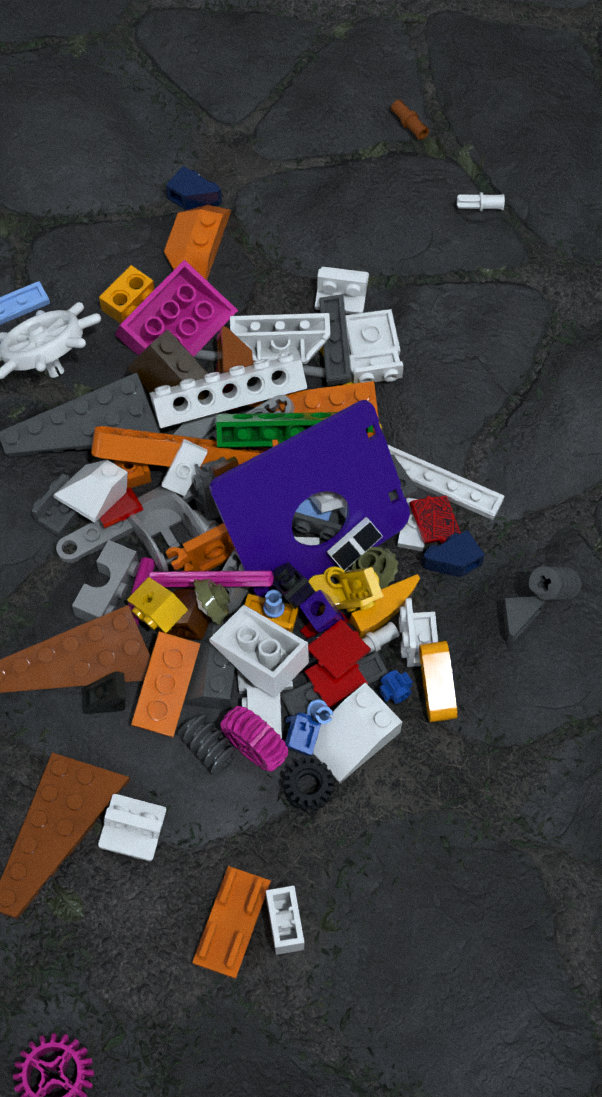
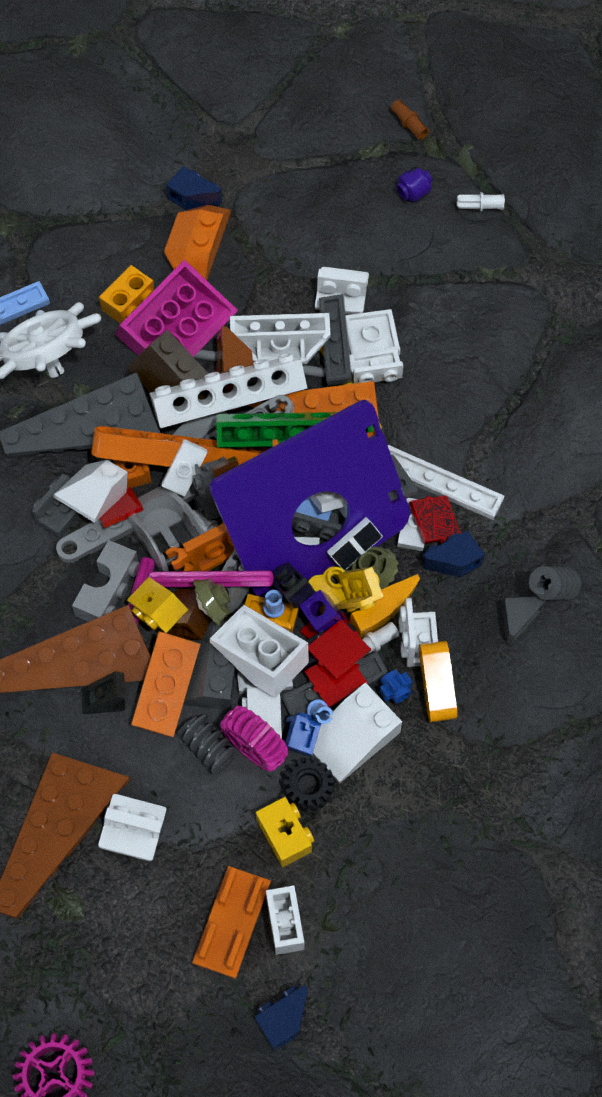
none -> dark blue slope [255,985,308,1052]
none -> yellow brick [256,797,314,868]
none -> dark purple head [396,167,432,202]

